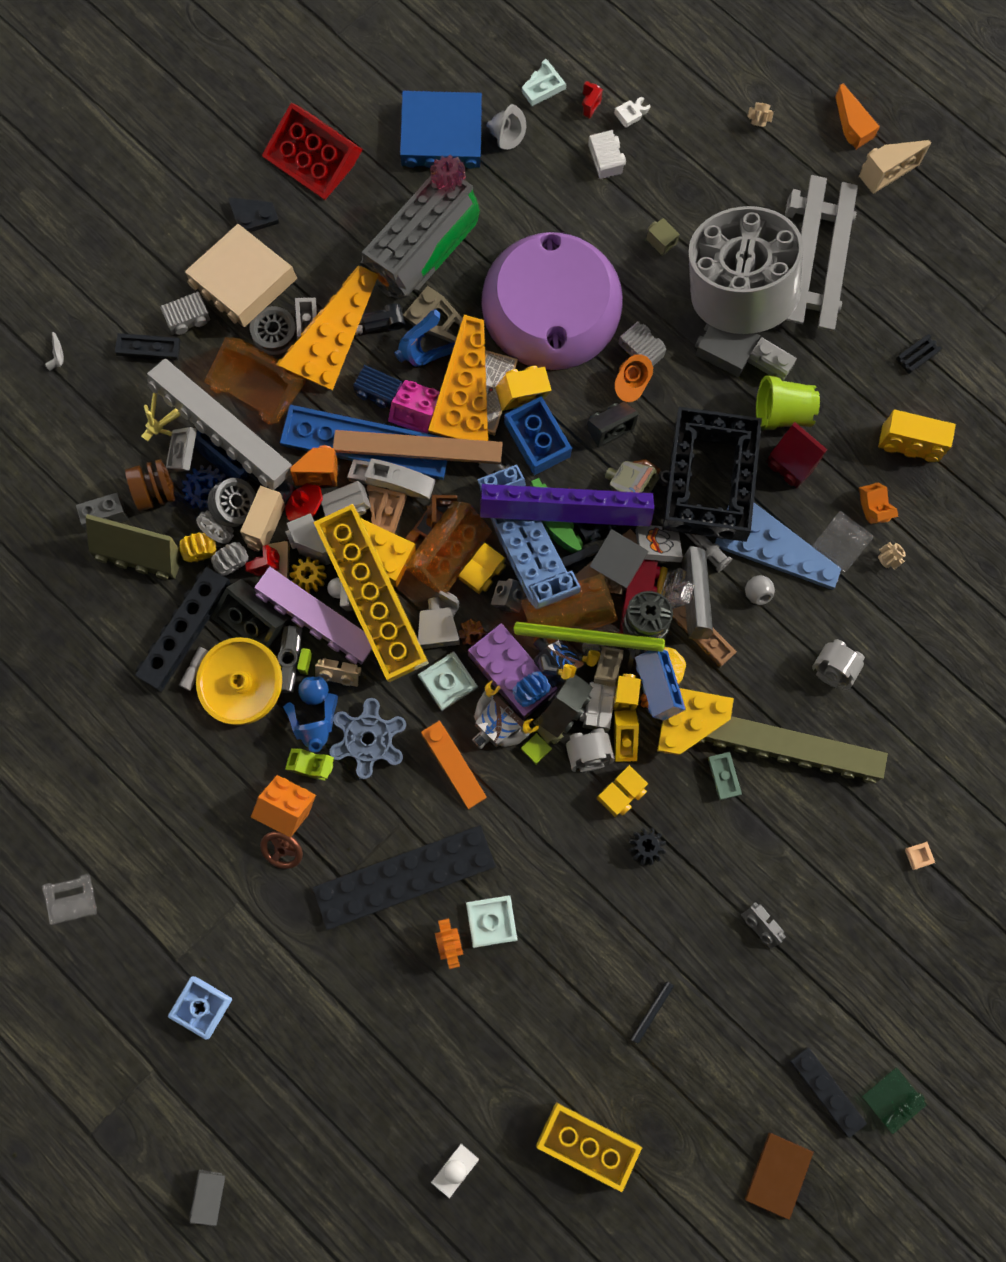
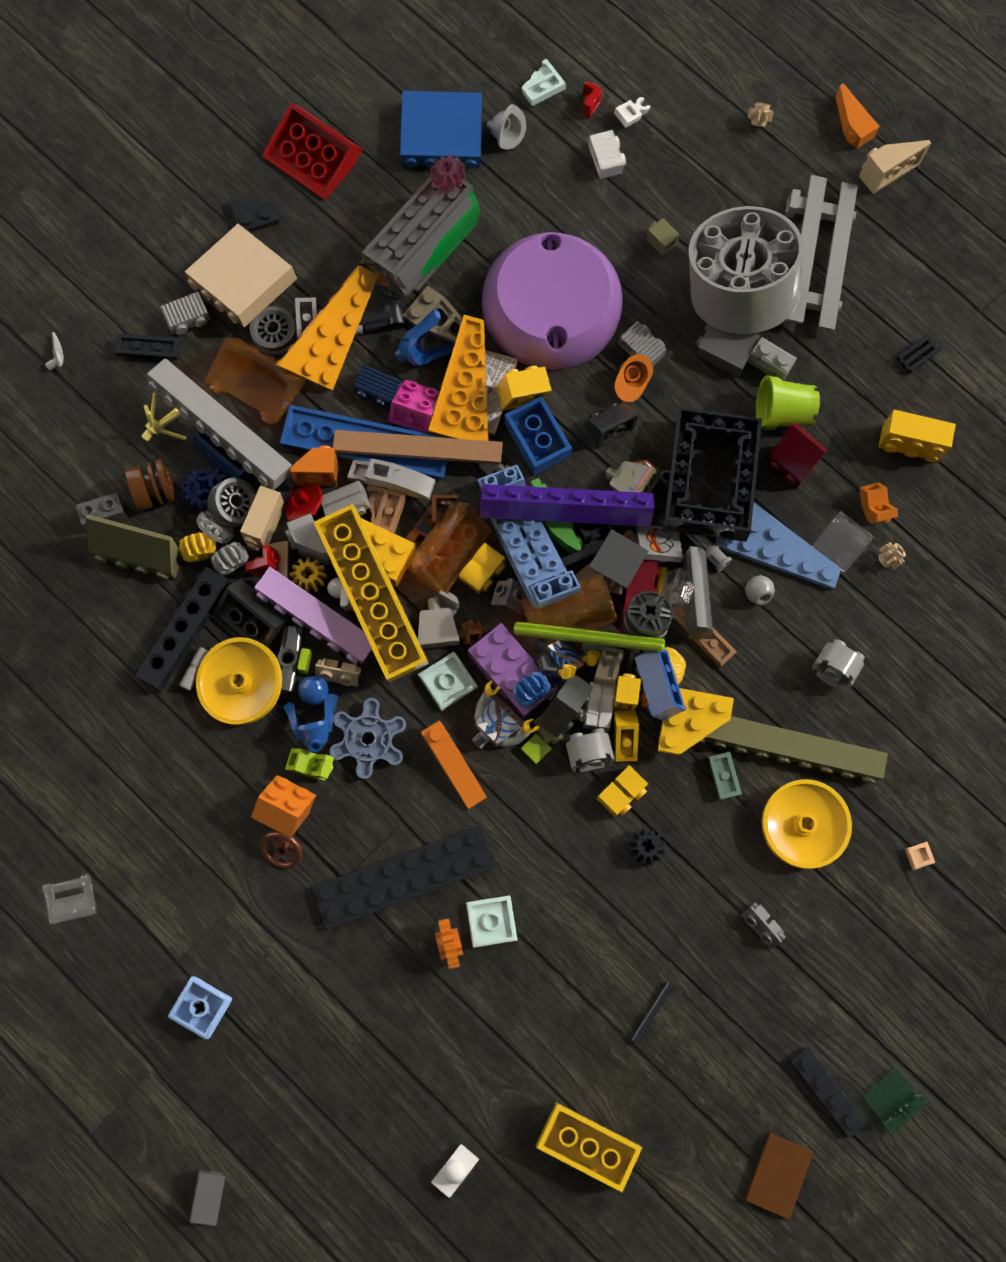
light grey tile [166,427,197,473] -> none
none -> yellow dish [762,779,852,869]

